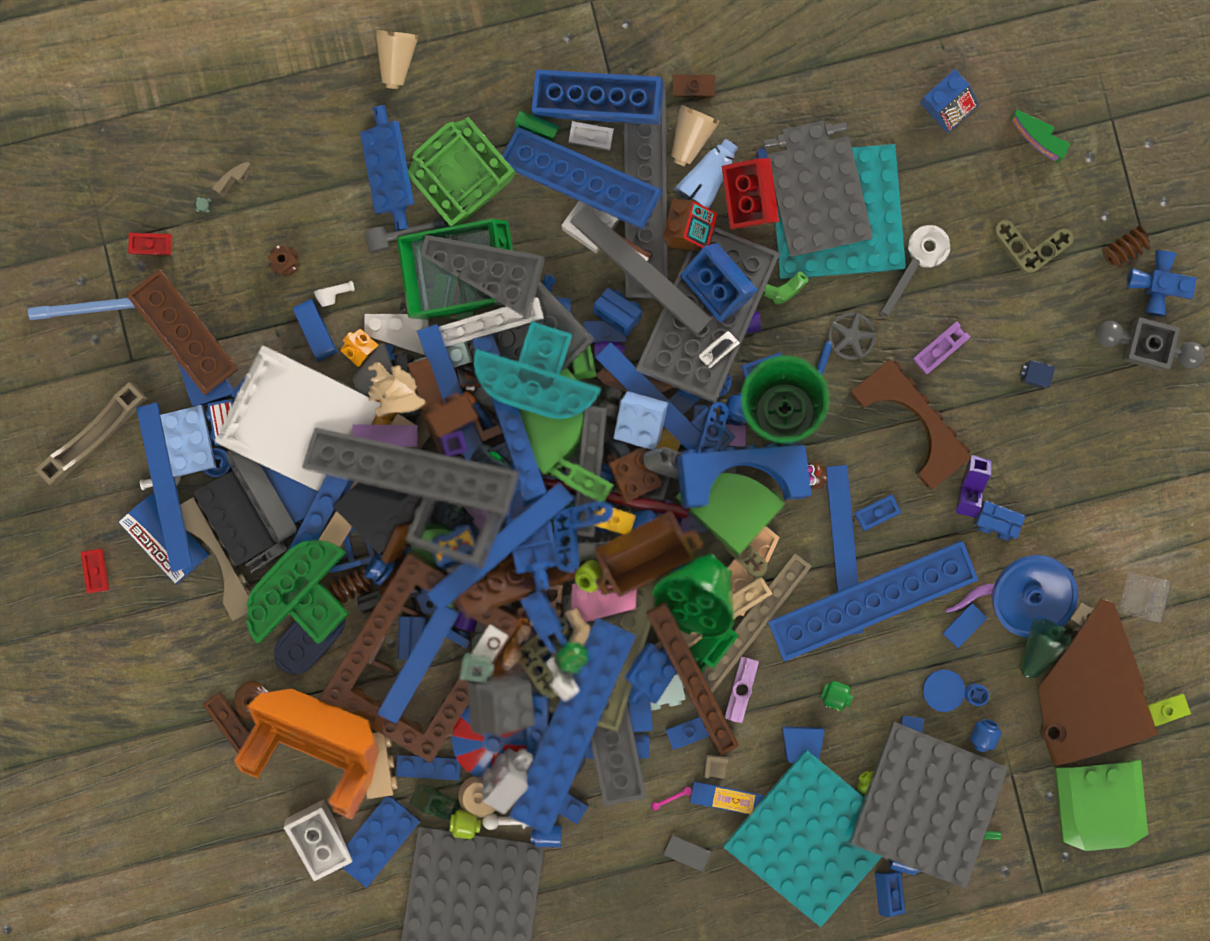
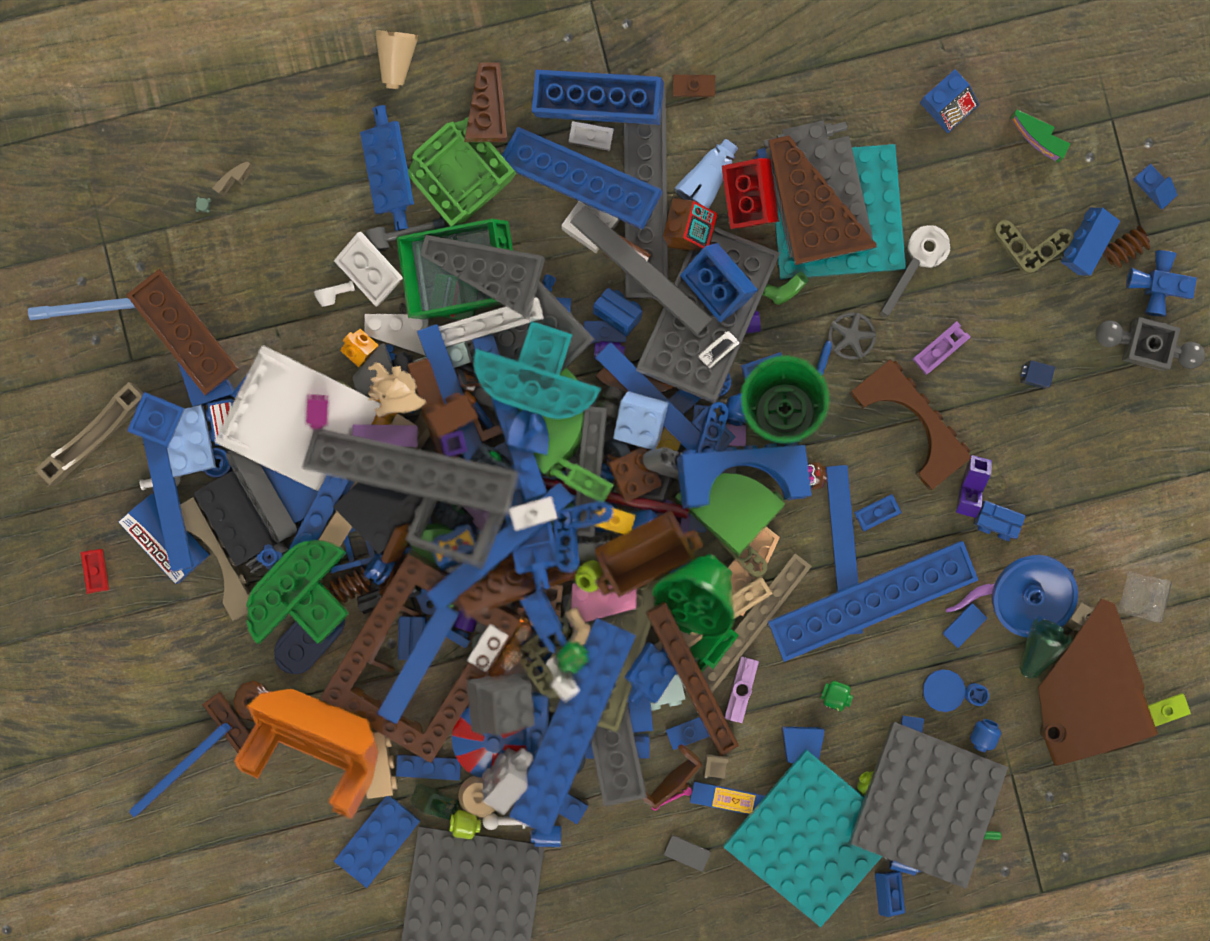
red plate [128,233,173,256] -> none
reddish brown brick [268,245,301,277] -> none
white slope [284,799,352,881] -> none
blue beam [293,299,338,362] -> none
sand green window [460,653,494,683] -> none
green brick [515,110,560,142] -> none
bright green tile [572,345,596,380] -> none
tan cone [671,105,719,166] -> none
bright green wedge [1054,759,1148,851] -> none
none -> blue tile [127,392,185,448]
none -> blue tile [129,723,232,817]
none -> blue plate [257,544,282,570]
none -> magenta brick [305,394,329,429]
none -> white tile [334,232,403,307]
none -> reddish brown wing [464,63,507,142]
none -> blue shield [507,409,549,455]
none -> white plate [509,497,557,531]
none -> reddish brown piece [642,744,702,809]
none -> reddish brown wing [768,136,877,265]
none -> blue brick [1061,208,1120,276]
none -> blue slope [1133,164,1178,210]

